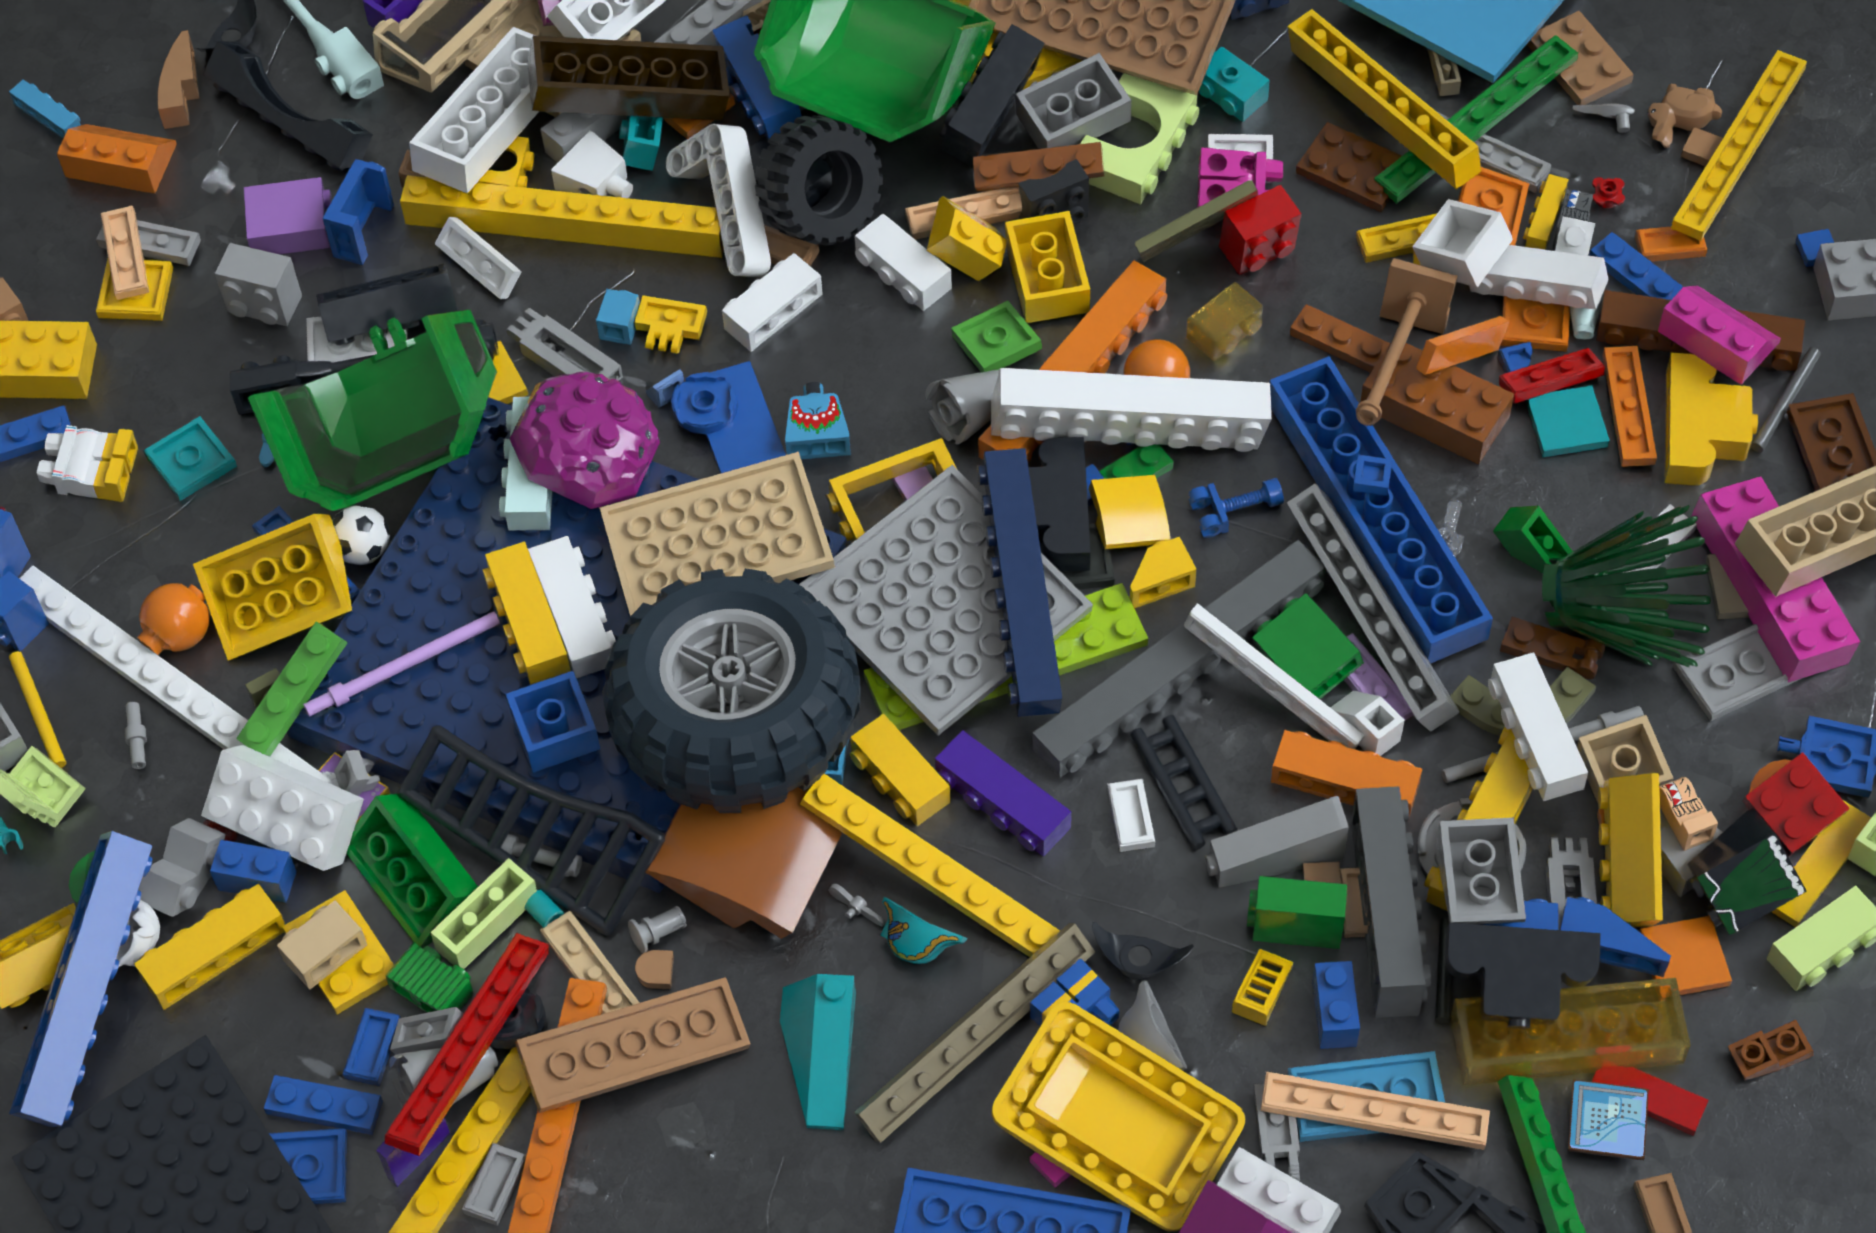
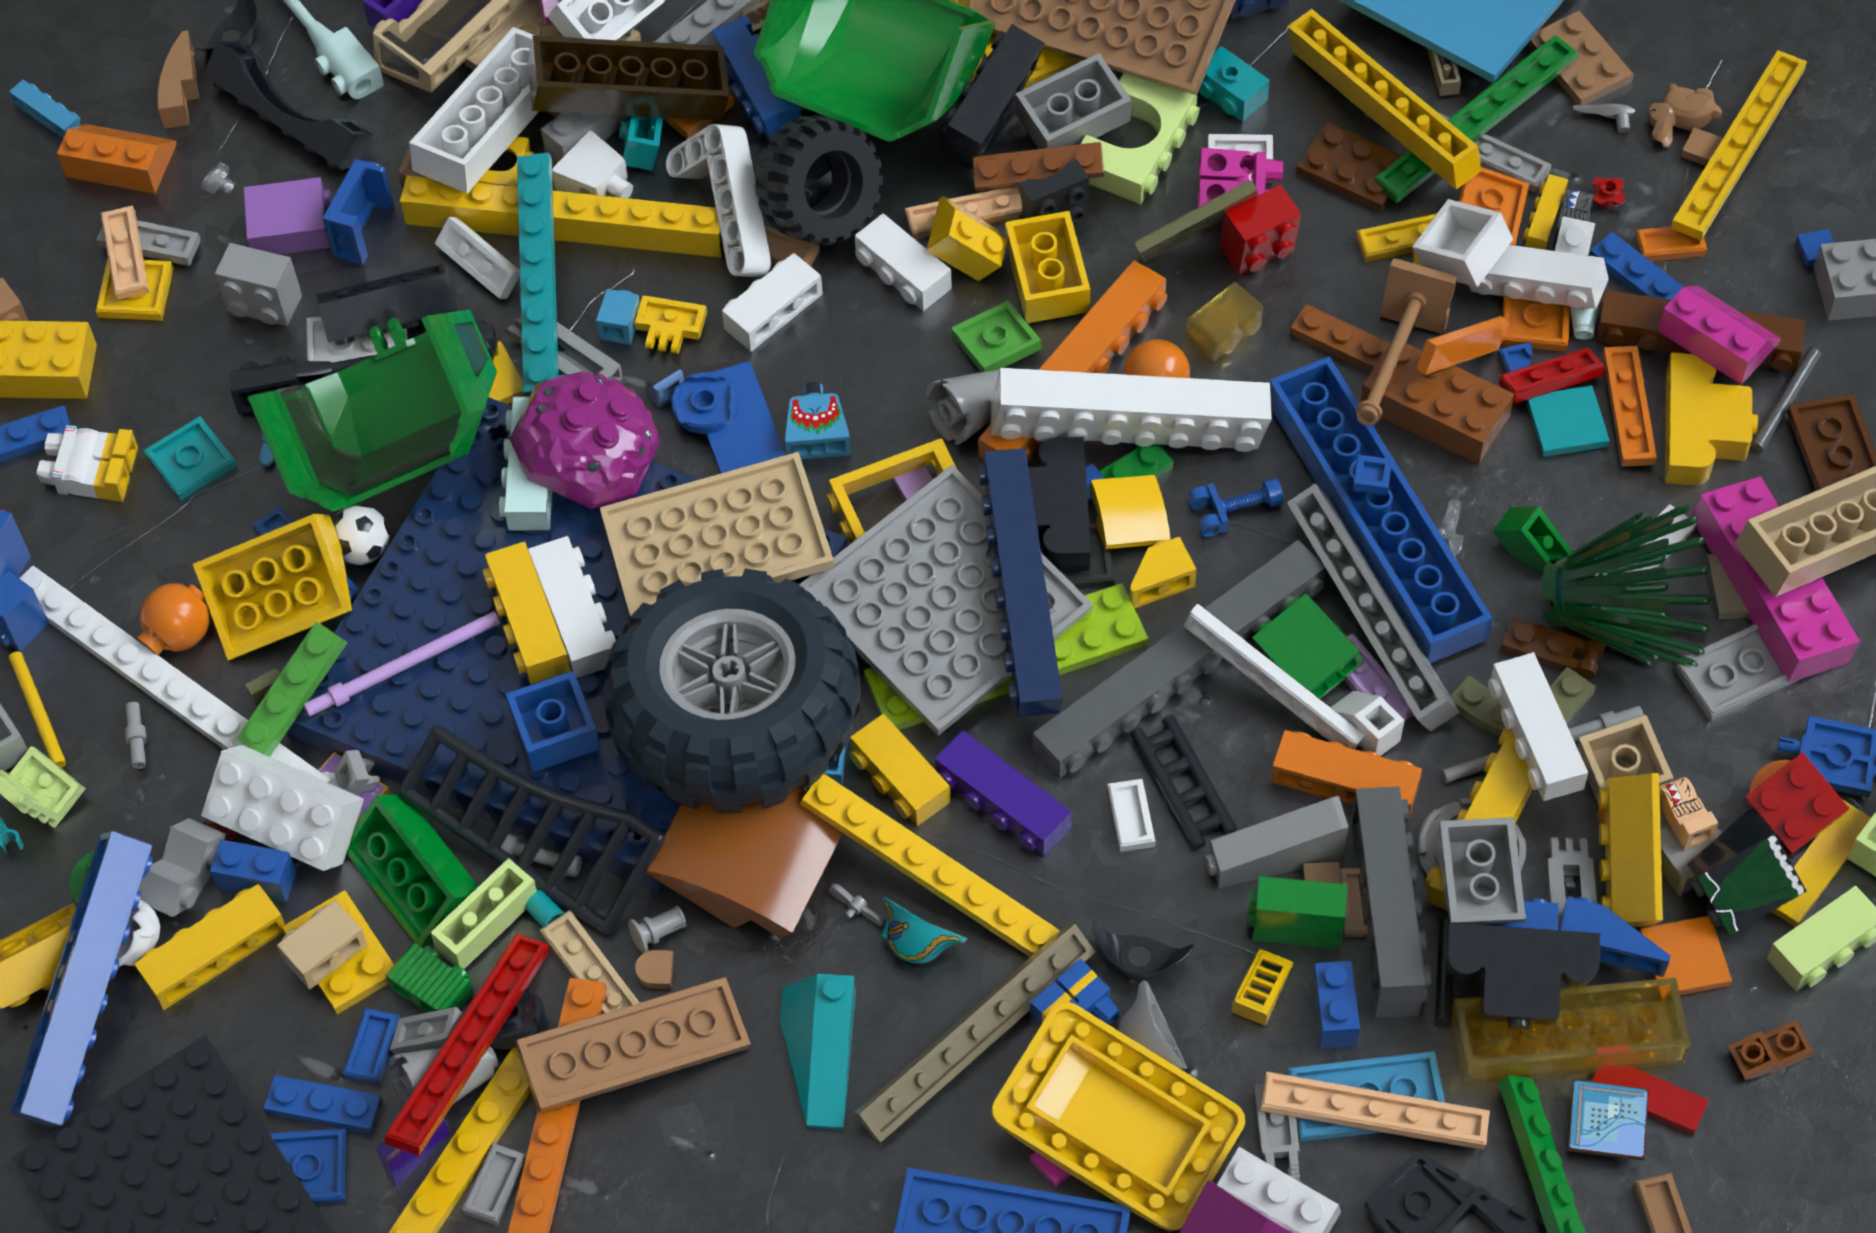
none -> teal plate [517,152,559,397]

